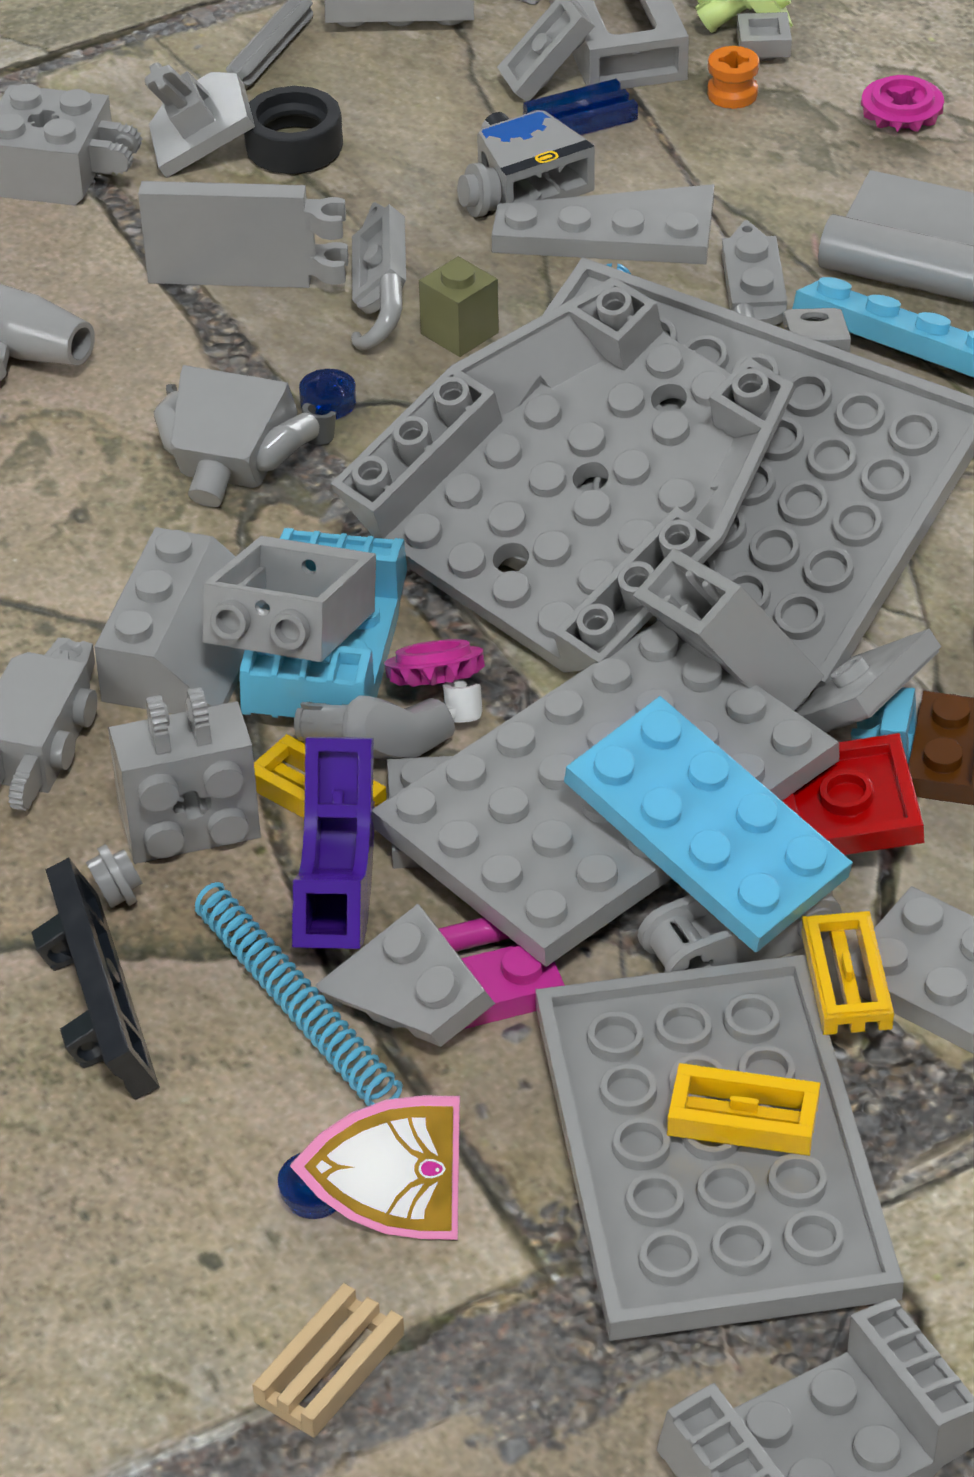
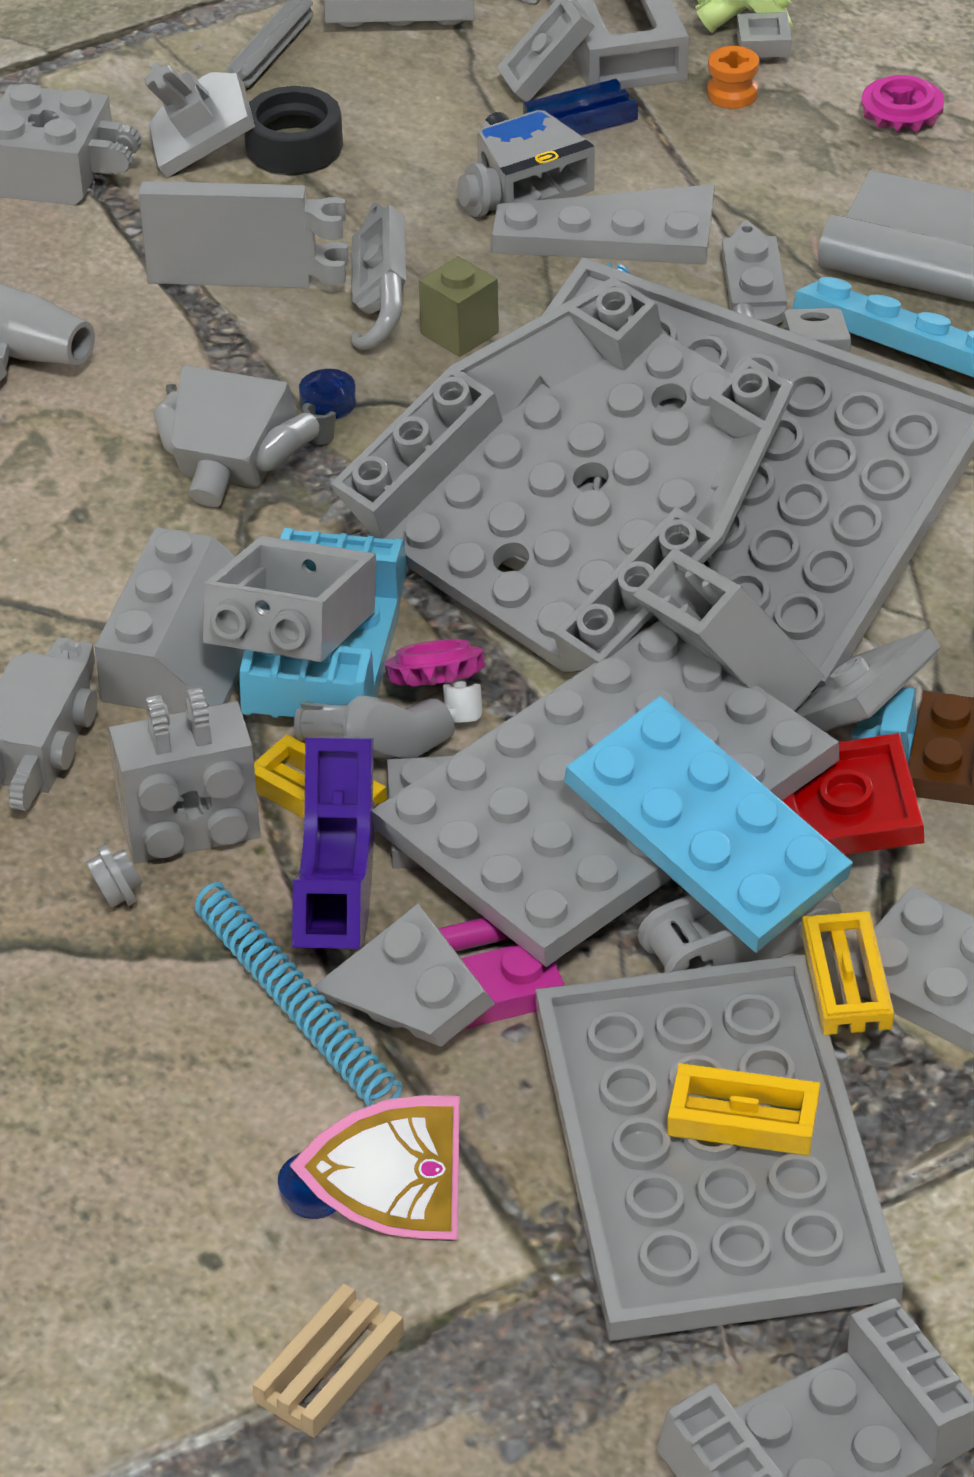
black hinge [31,857,160,1100] -> none

